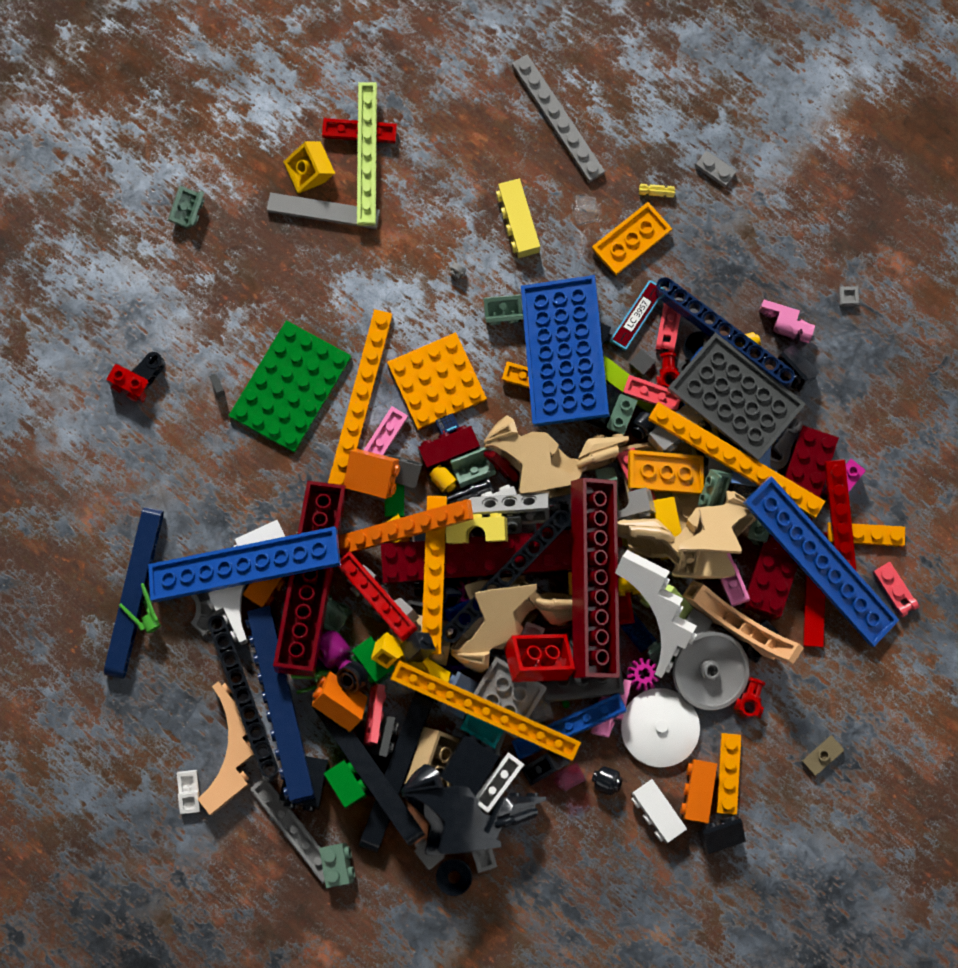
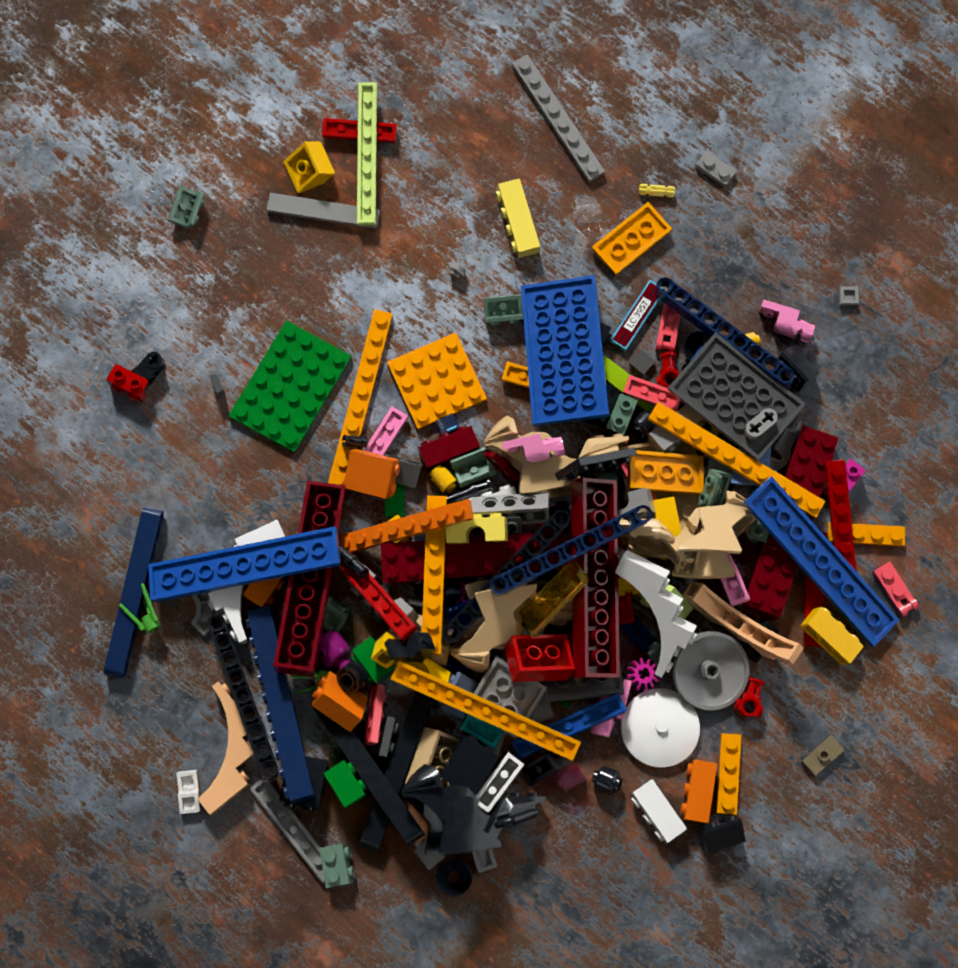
light grey brick [685,608,713,634] -> none
none -> black pin [339,546,369,579]
none -> black pin [342,434,368,449]
none -> black tile [384,639,409,661]
none -> dark blue beam [490,505,652,596]
none -> bright pink plate [502,433,566,463]
none -> clear yellow slope [520,560,588,638]
none -> black plate [555,448,637,482]
none -> light grey beam [744,408,778,439]
none -> yellow brick [800,607,864,665]

